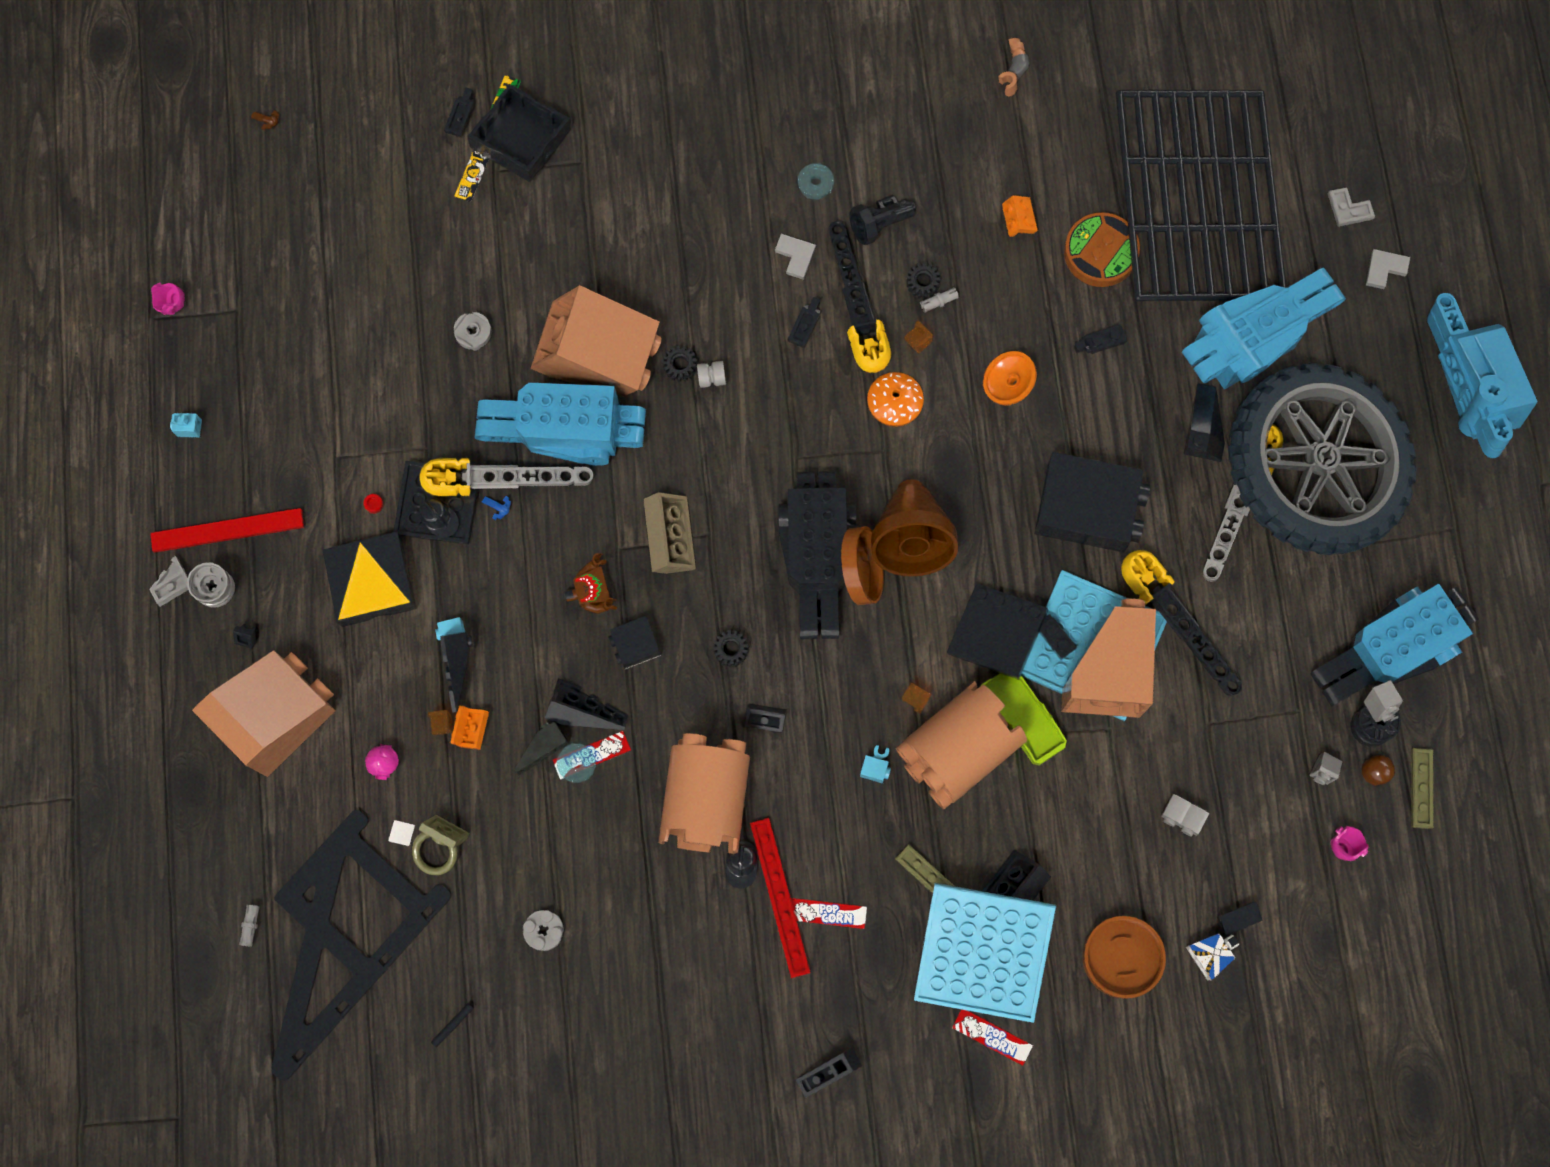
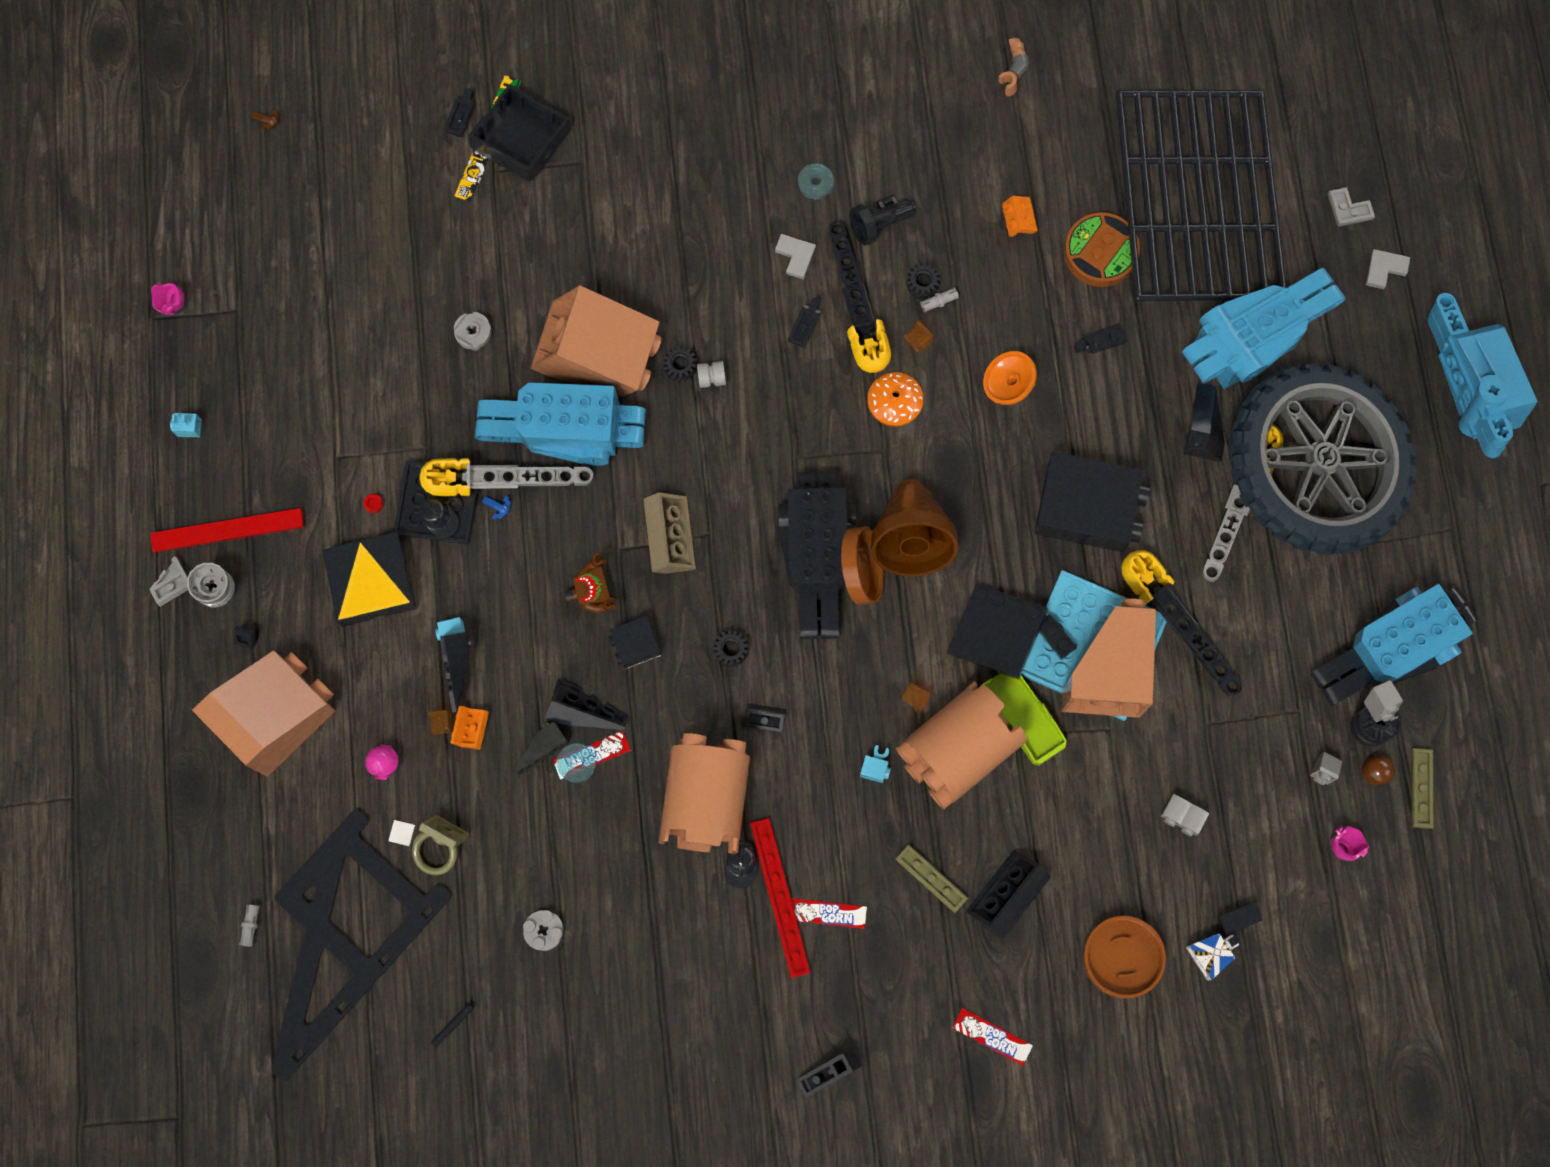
medium azure tile [914,883,1056,1023] -> none

